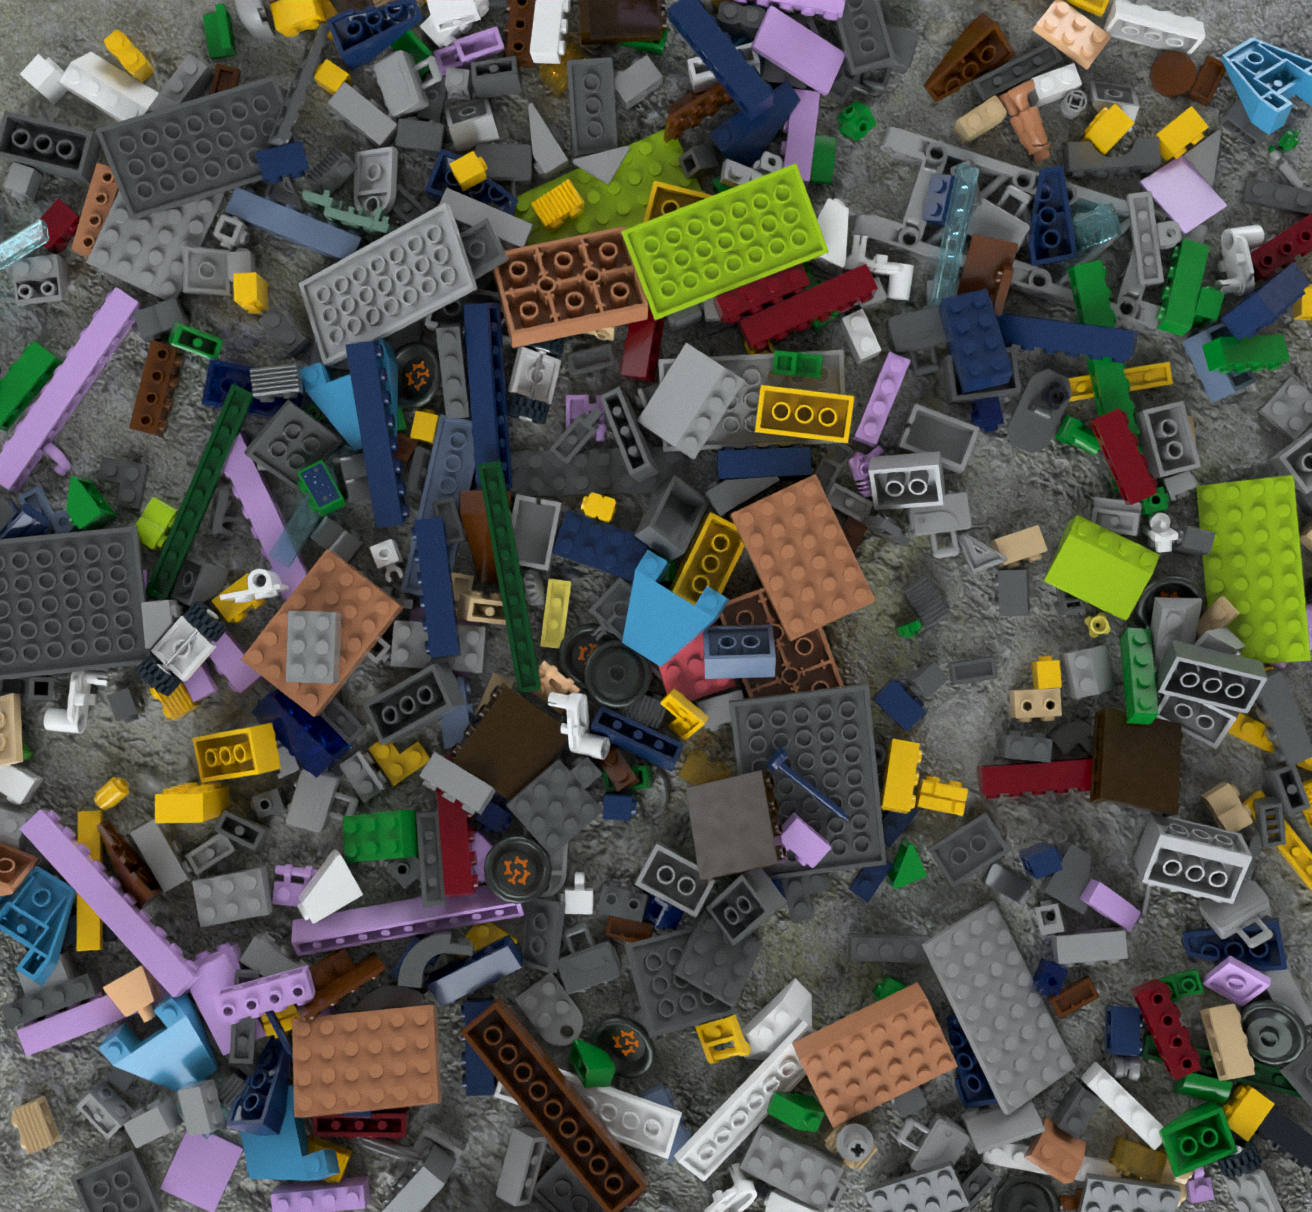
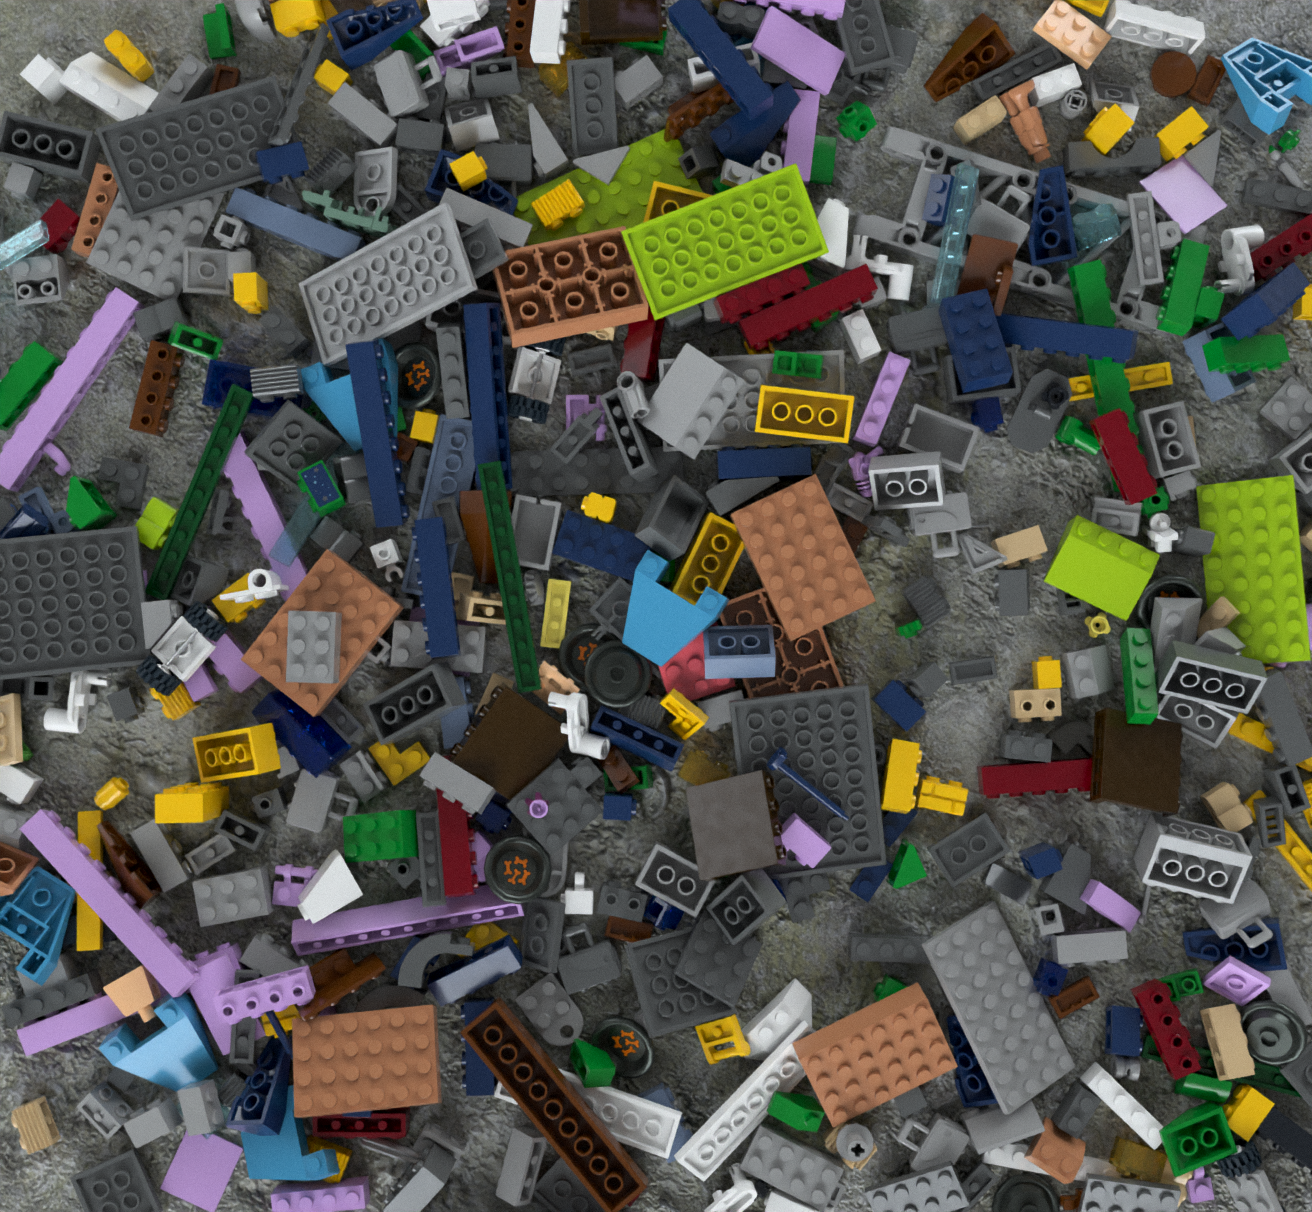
none -> lavender piece [525,792,549,818]
none -> light grey piece [617,371,651,419]

